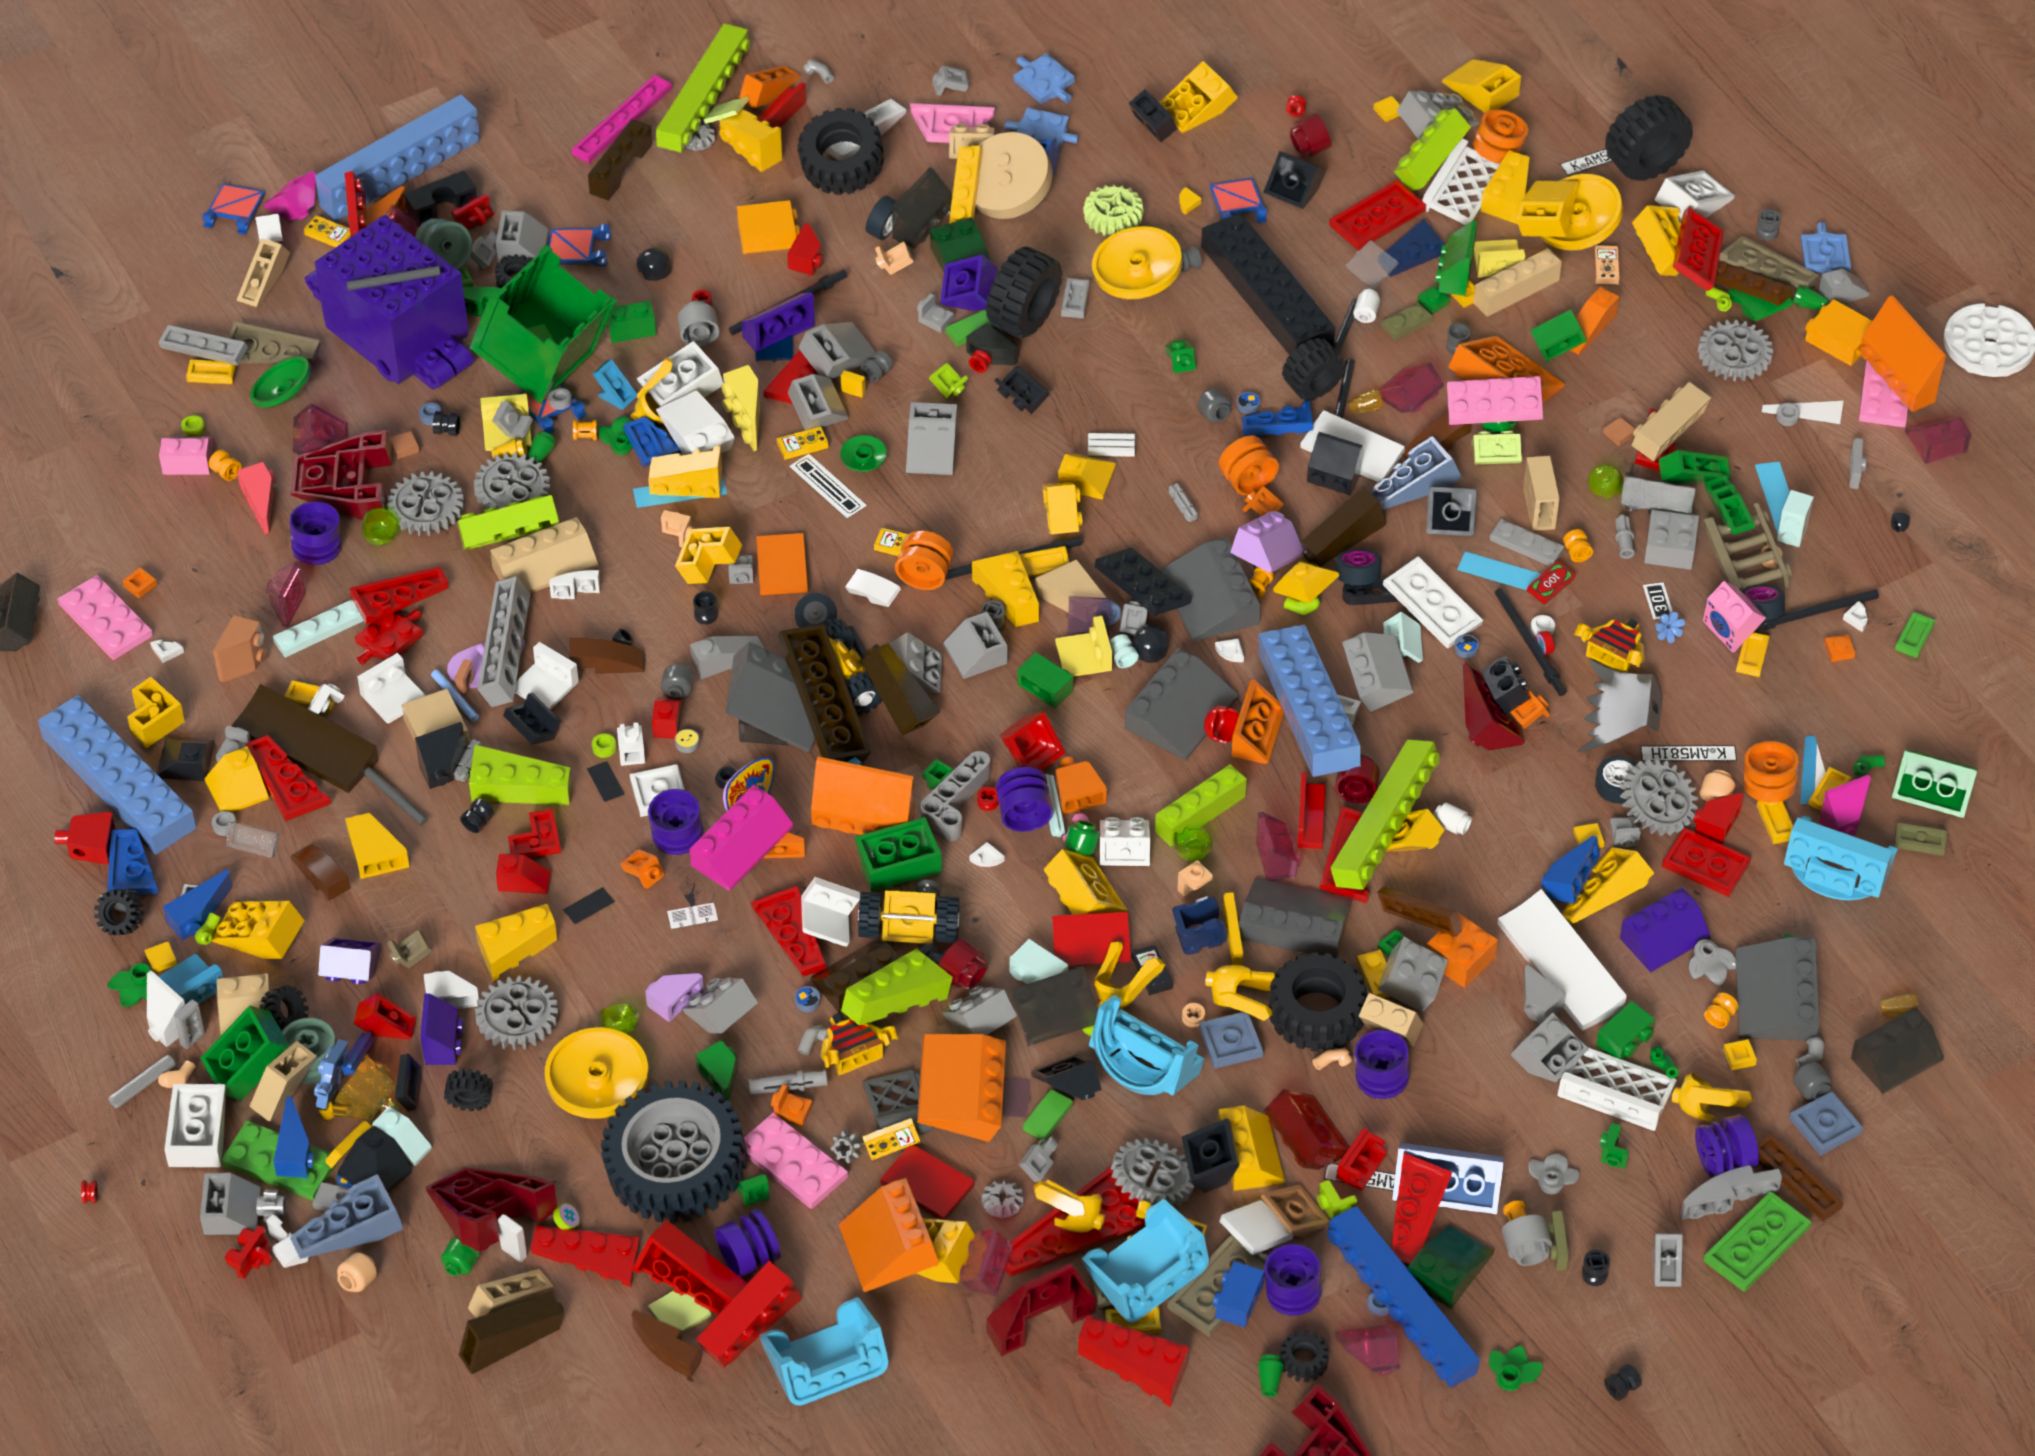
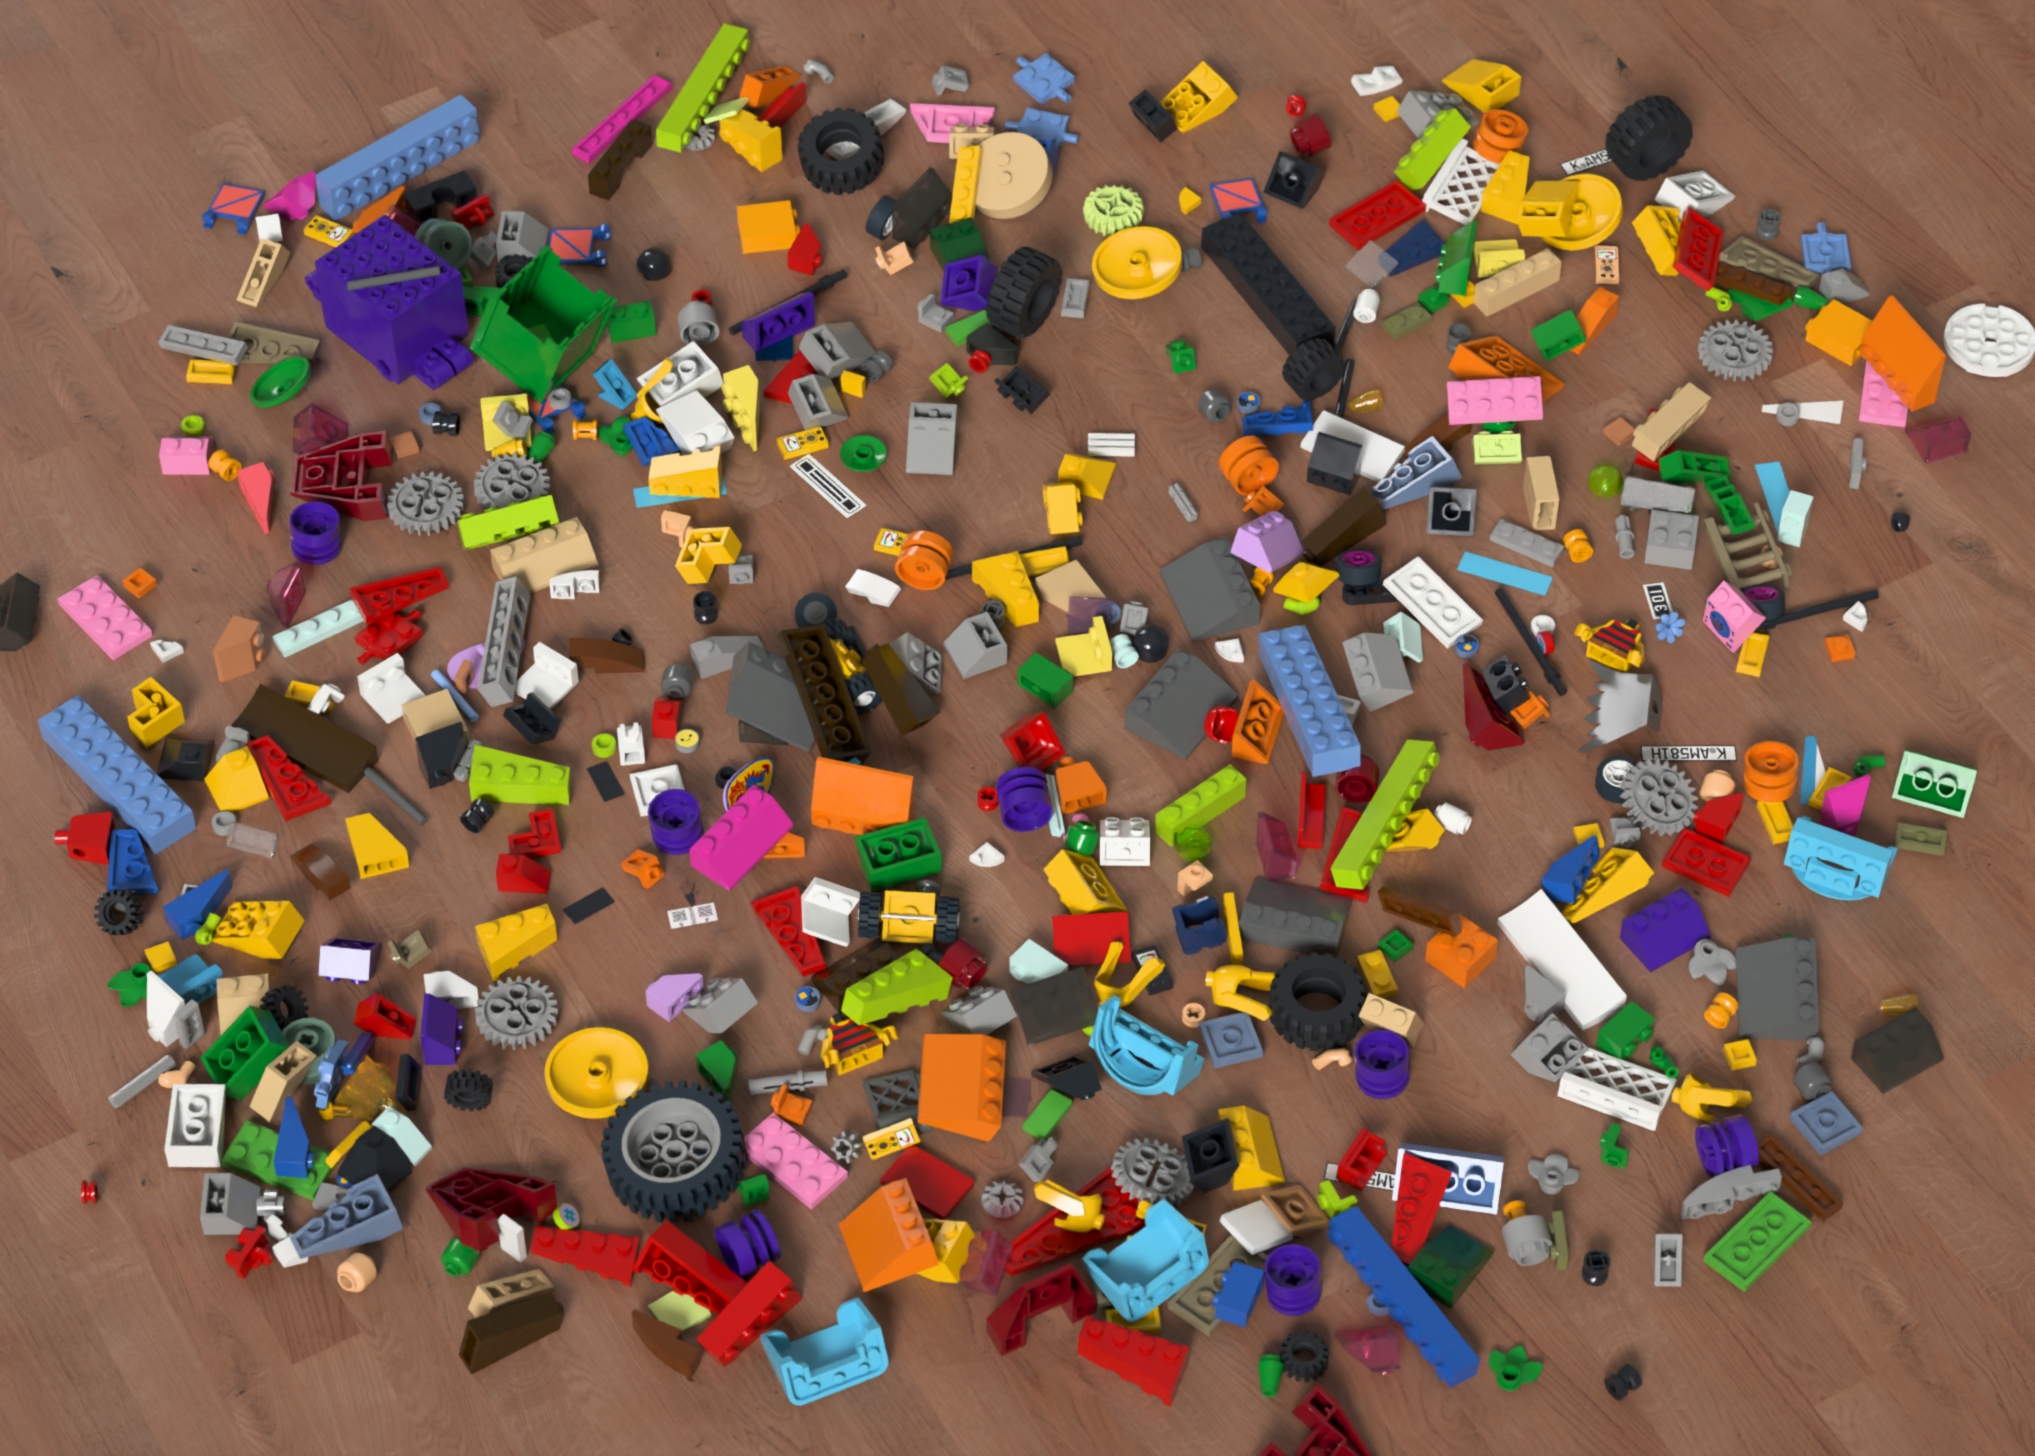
red wing [344,171,367,237] -> none
clear neon green hair [362,508,398,546] -> none
clear neon green hair [599,1003,640,1034] -> none
orange tile [756,533,808,596] -> none
light grey beam [921,751,990,841] -> none
green piece [922,759,953,790] -> none
black plate [1094,547,1192,616] -> none
clear red slope [1264,1089,1350,1170] -> none
clear pink slope [1375,362,1444,413] -> none
light grey brick [1378,937,1448,1012] -> none
red tile [1527,561,1576,605] -> none
bright green tile [1895,612,1936,658] -> none
none -> white slope [1351,66,1402,96]

